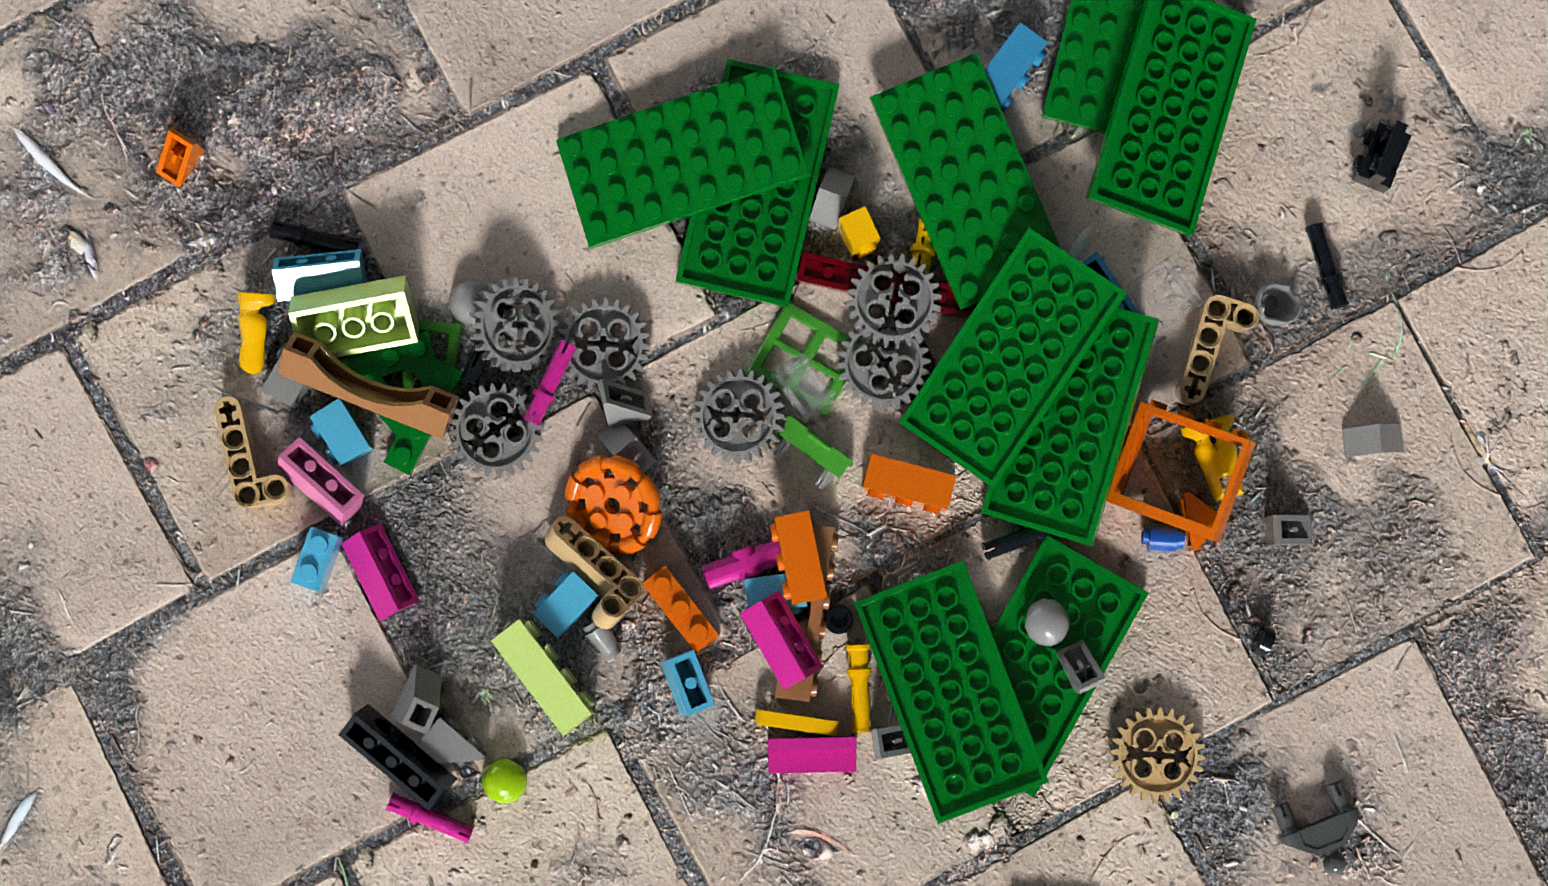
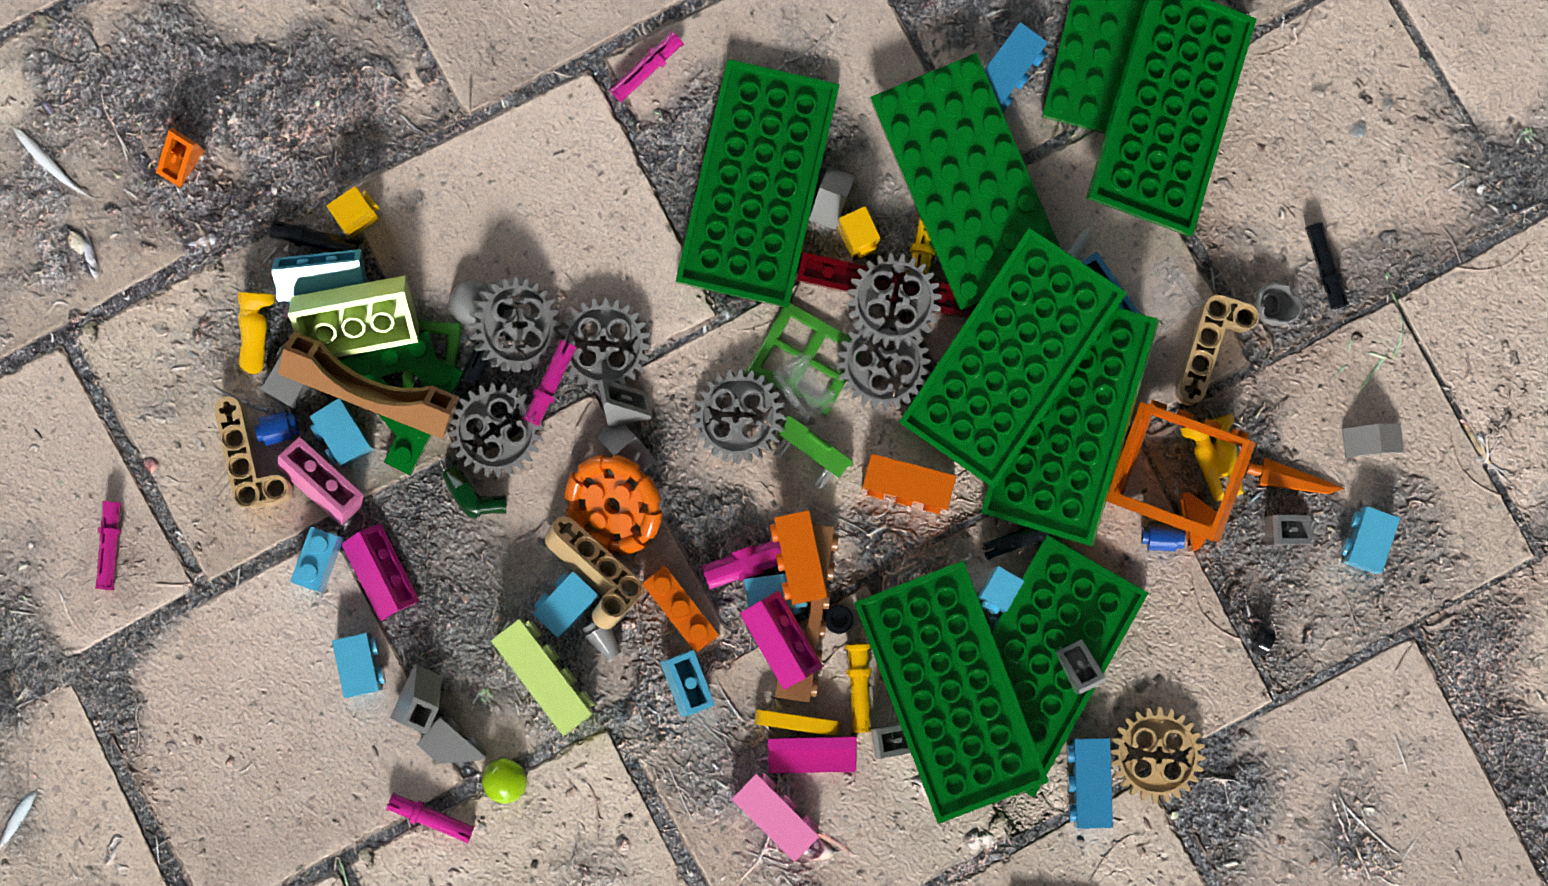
black brick [338,704,458,811] -> none
green plate [556,66,810,249] -> none
light grey hair [1025,598,1069,646] -> none
dark grey connector [1271,780,1360,875] -> none
black brick [1351,120,1412,193] -> none
none -> dark pink pin [95,501,122,590]
none -> blue brick [254,411,300,446]
none -> yellow brick [326,186,380,239]
none -> medium azure brick [332,633,386,698]
none -> dark green arm [443,465,506,519]
none -> dark pink pin [609,31,684,103]
none -> bright pink brick [731,773,820,862]
none -> medium azure brick [977,566,1024,615]
none -> dark azure brick [1067,738,1113,829]
none -> orange bar [1246,457,1345,494]
none -> medium azure brick [1341,506,1400,574]

